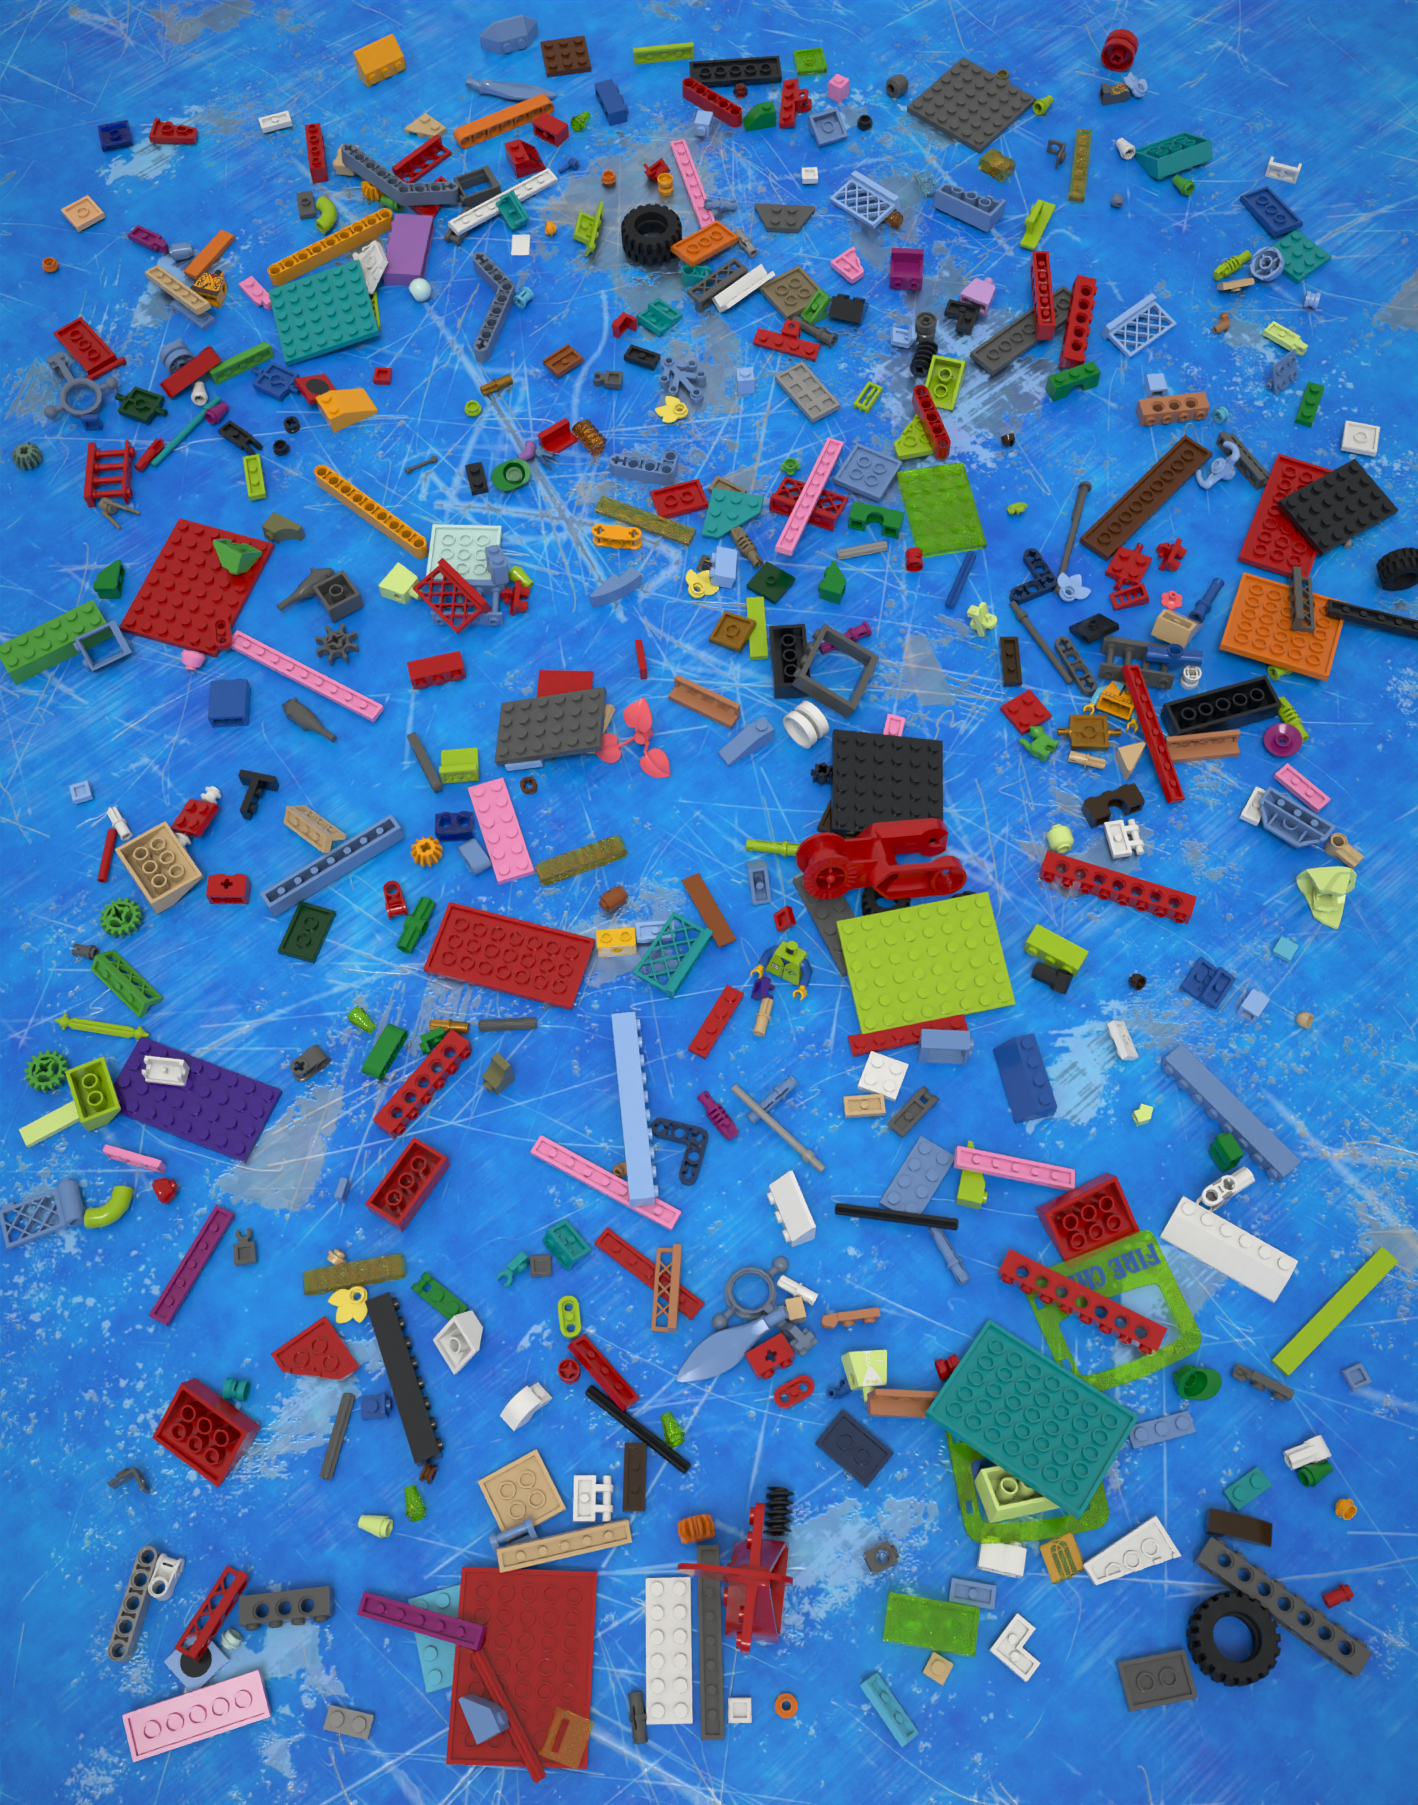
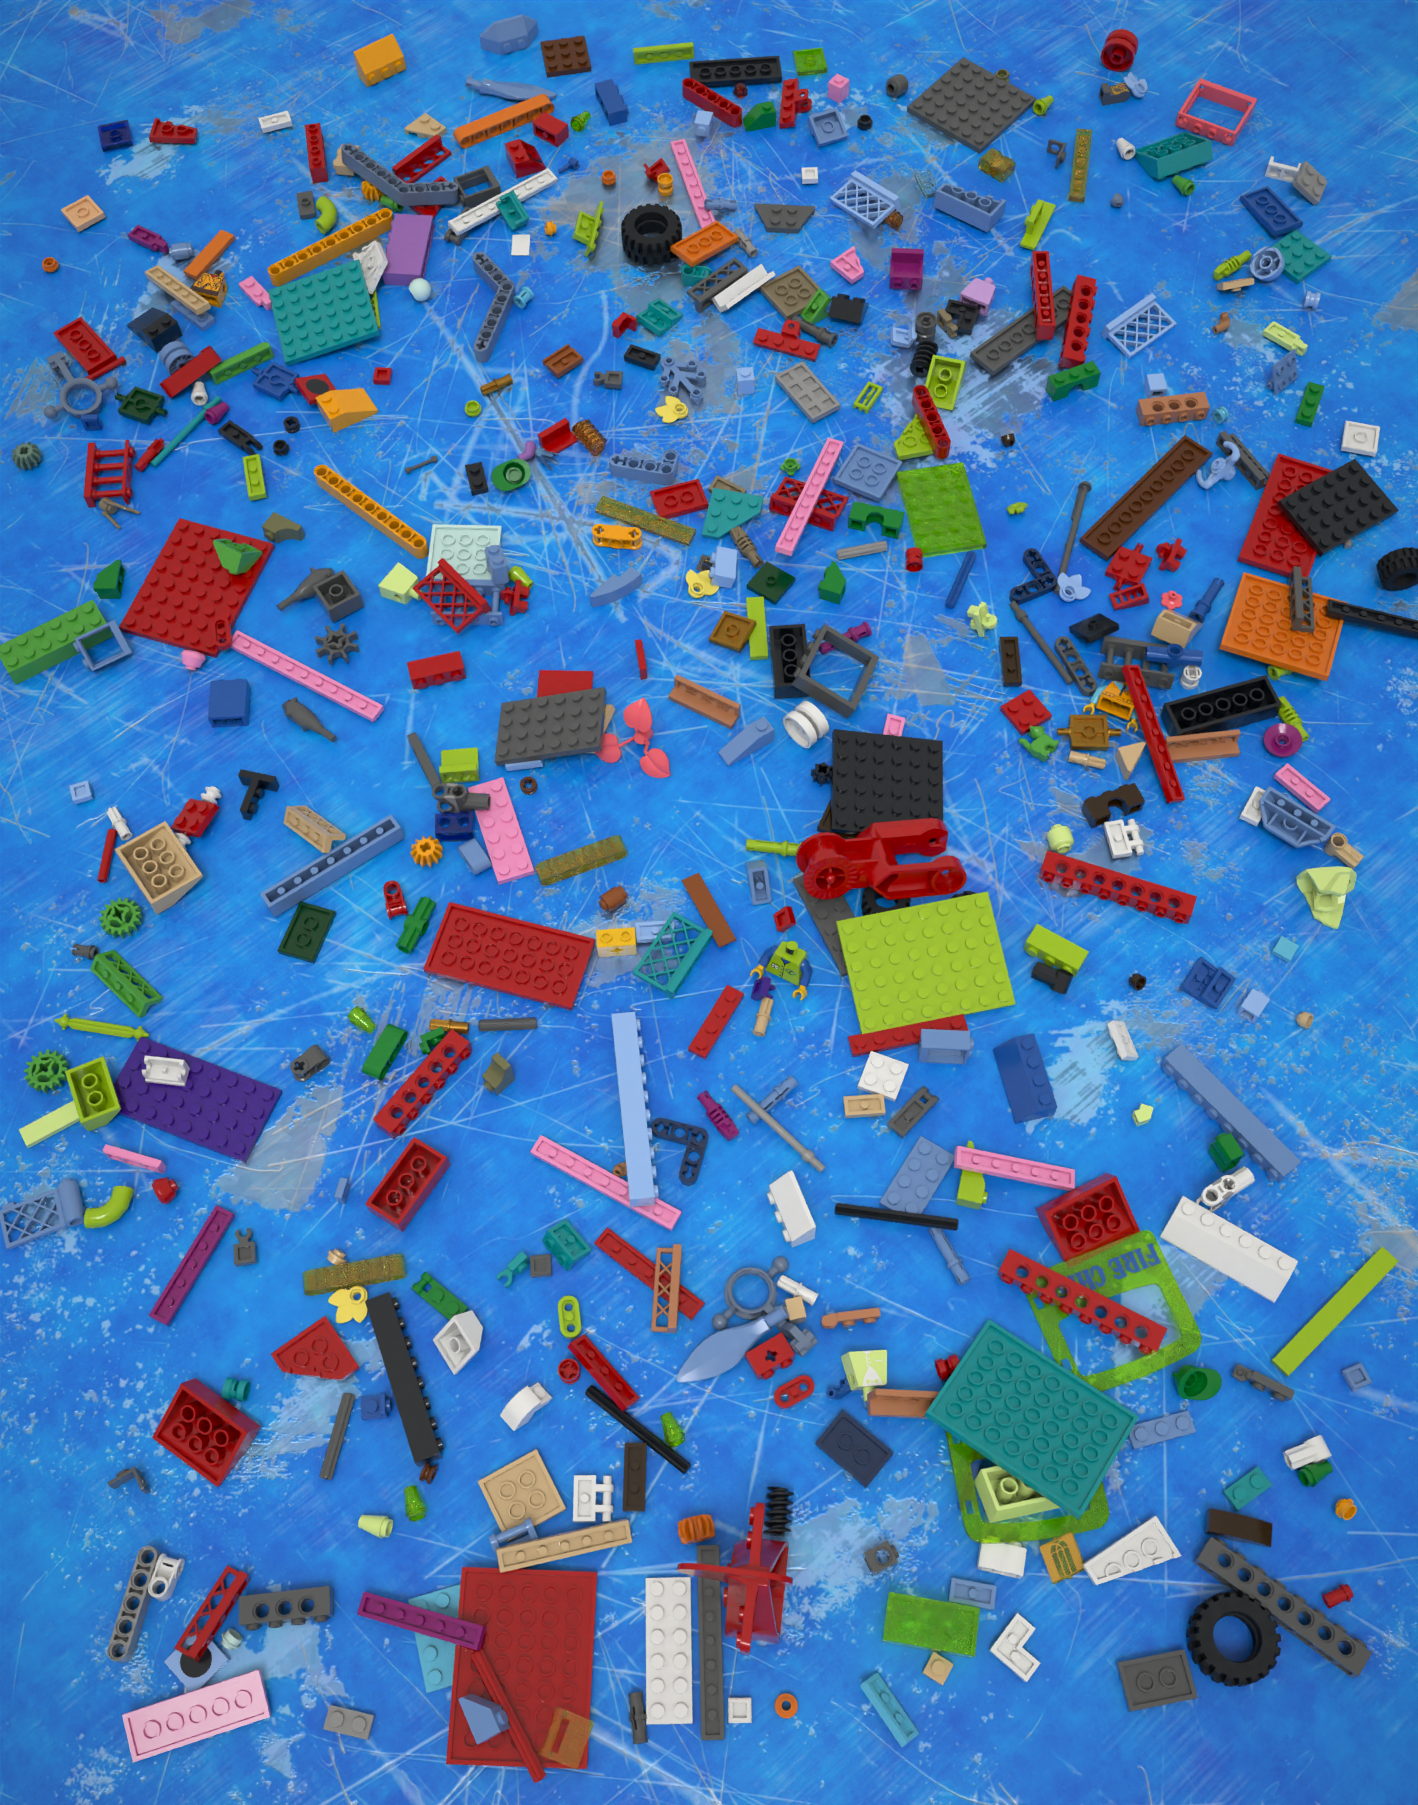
red brick [206,874,251,904] -> none
none -> black slope [127,307,183,353]
none -> dark grey connector [432,783,491,817]
none -> dark tan plate [937,308,958,338]
none -> coral window [1175,78,1257,146]
none -> light grey plate [1293,161,1327,206]

